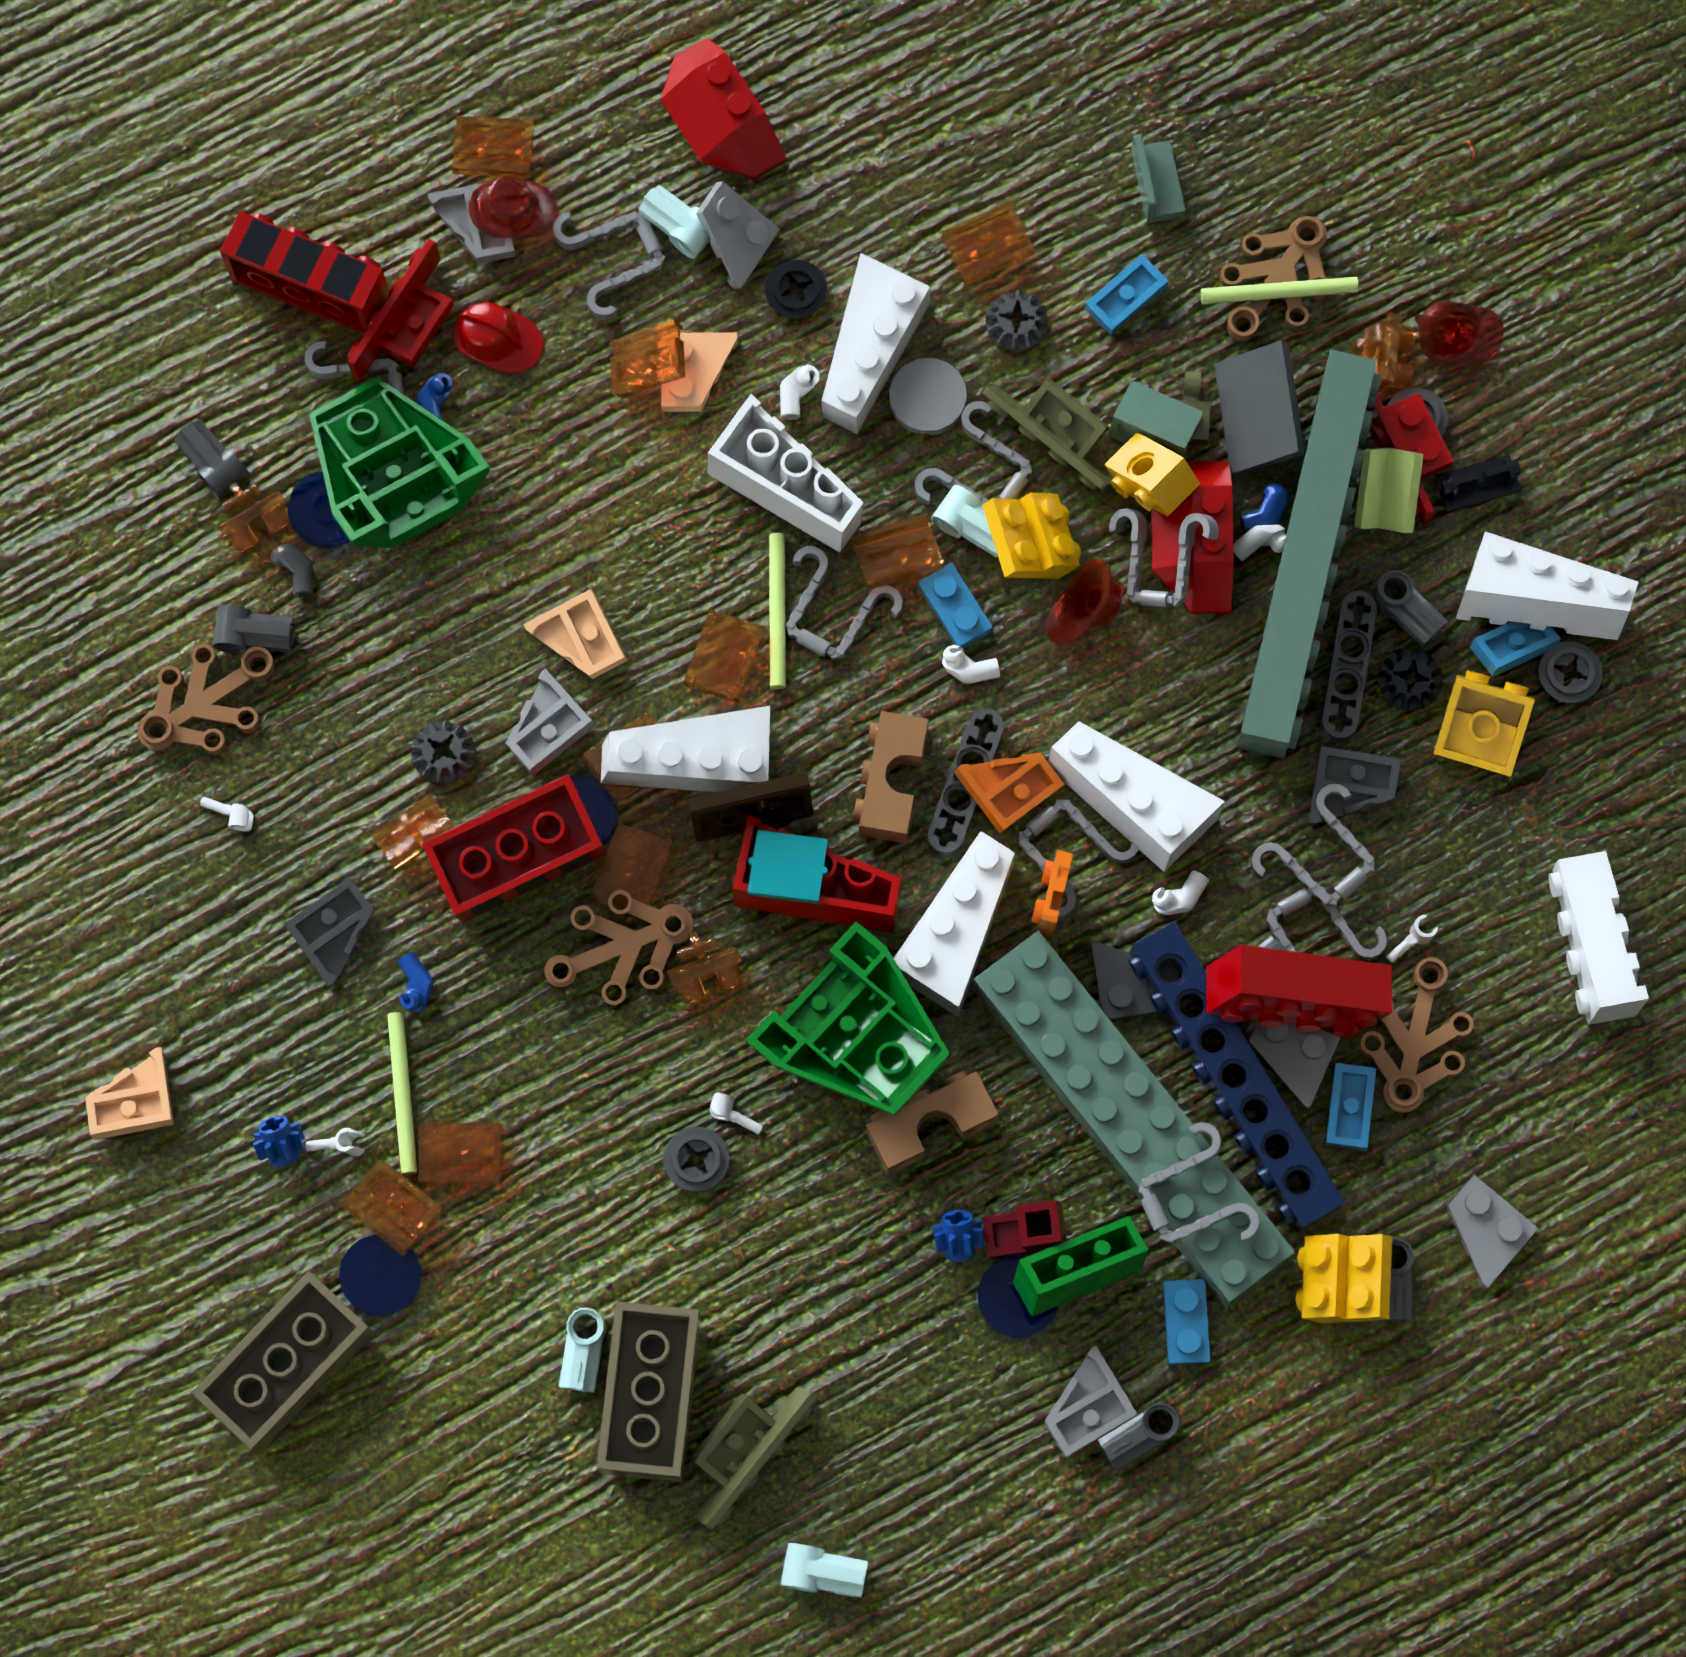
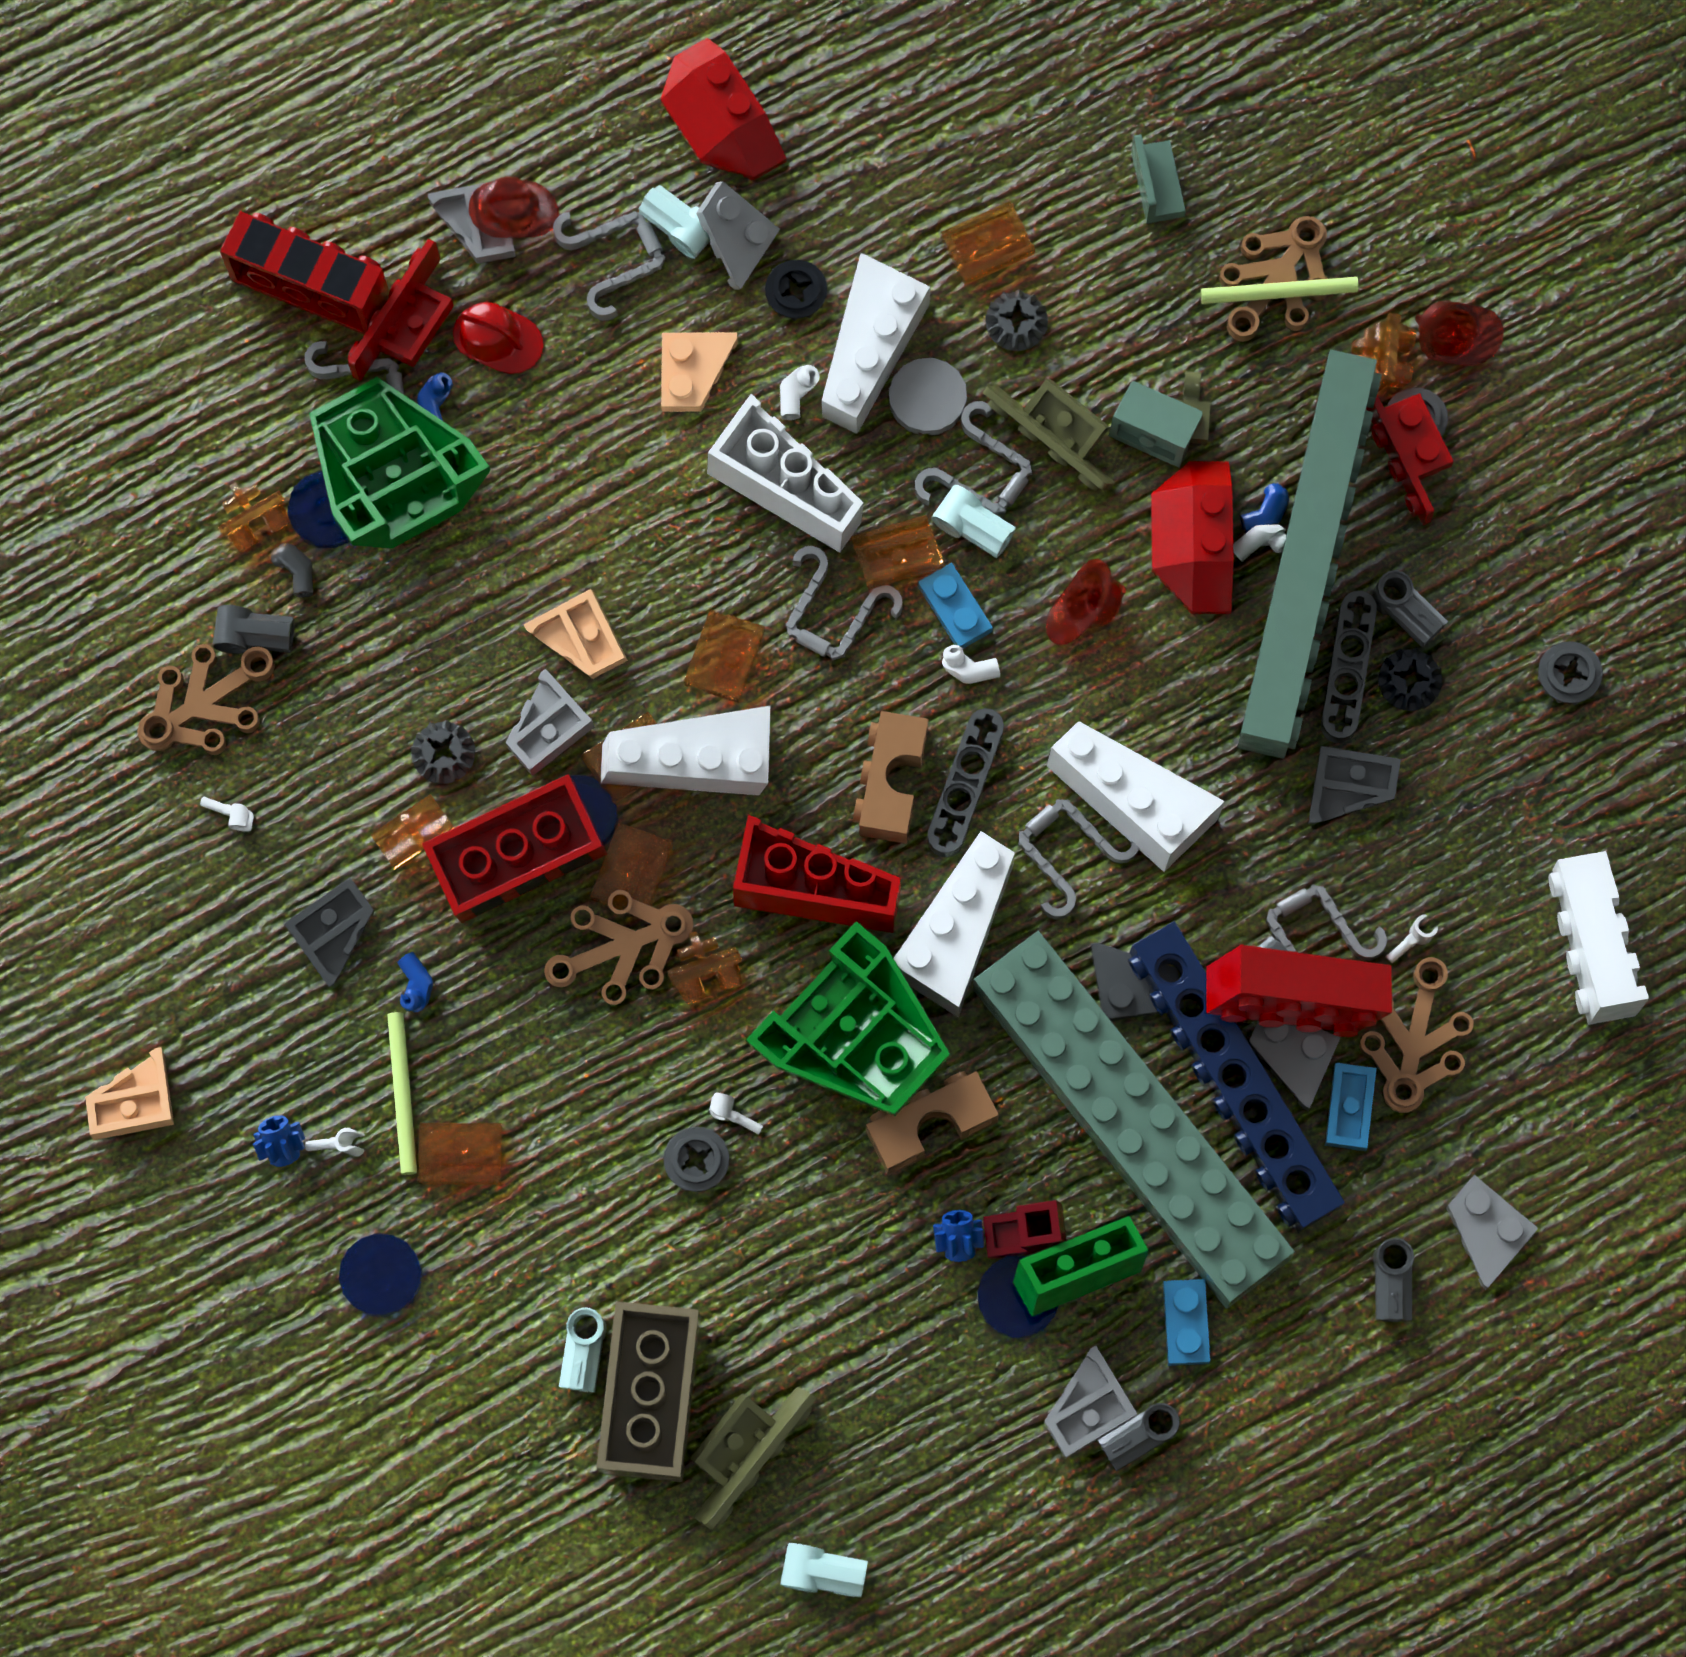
dark grey piece [174,419,250,500] -> none
dark tan brick [191,1271,374,1456] -> none
clear orange plate [341,1158,443,1256] -> none
clear orange plate [452,116,535,178] -> none
clear orange plate [609,320,685,398] -> none
dark brown tile [687,772,814,842] -> none
teal piece [748,830,828,904] -> none
yellowish green bar [769,533,786,689] -> none
orange wing [953,752,1065,833] -> none
yellow plate [982,492,1081,579] -> none
orange wing [1031,850,1073,939] -> none
dark azure plate [1084,254,1169,336] -> none
yellow brick [1104,432,1201,517] -> none
light grey piece [1109,508,1219,608] -> none
light grey piece [1138,1122,1259,1244] -> none
white arm [1152,870,1209,915] -> none
dark grey tile [1214,340,1305,477] -> none
light grey piece [1252,784,1375,905] -> none
yellow plate [1296,1234,1392,1323] -> none
yellowish green panel [1354,448,1424,533] -> none
yellow plate [1433,670,1535,777] -> none
black hinge [1434,455,1522,512] -> none
white wedge [1456,532,1638,640] -> none
dark azure plate [1470,621,1561,677] -> none

